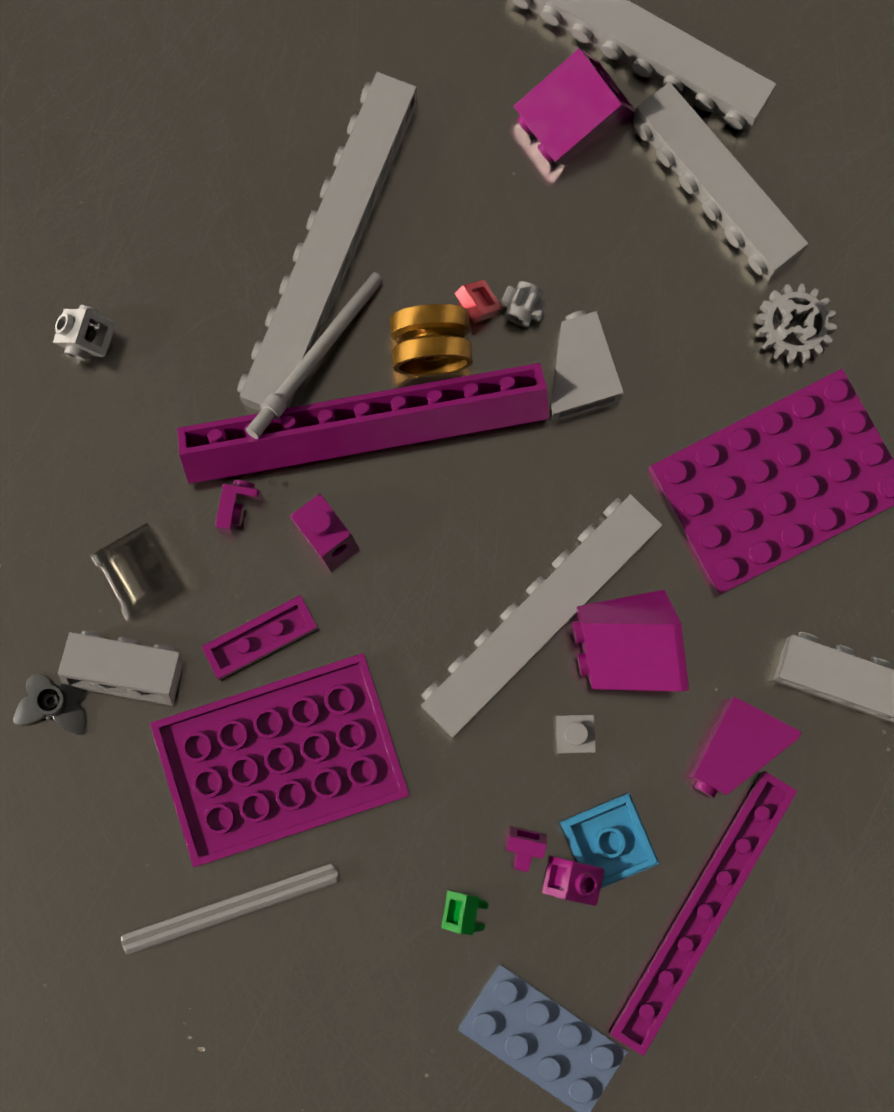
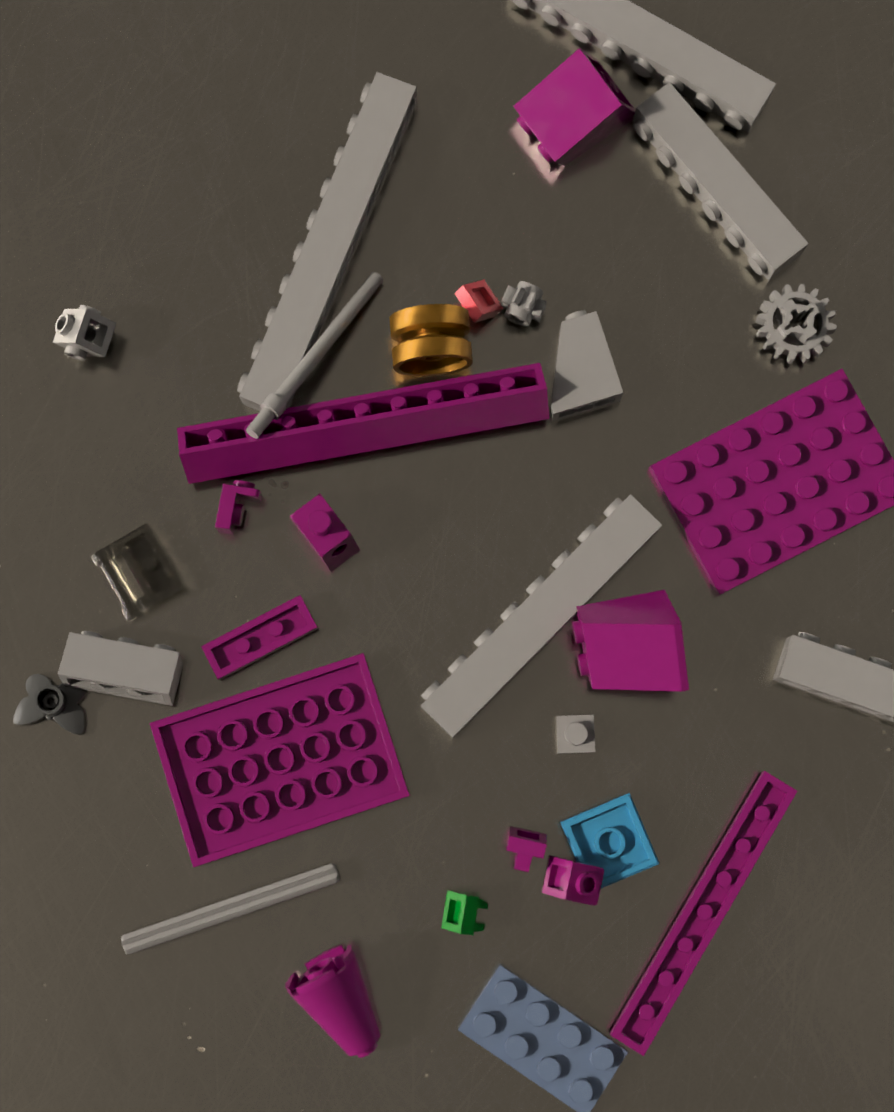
magenta slope [688,696,802,798] -> none
none -> magenta cone [285,945,381,1058]

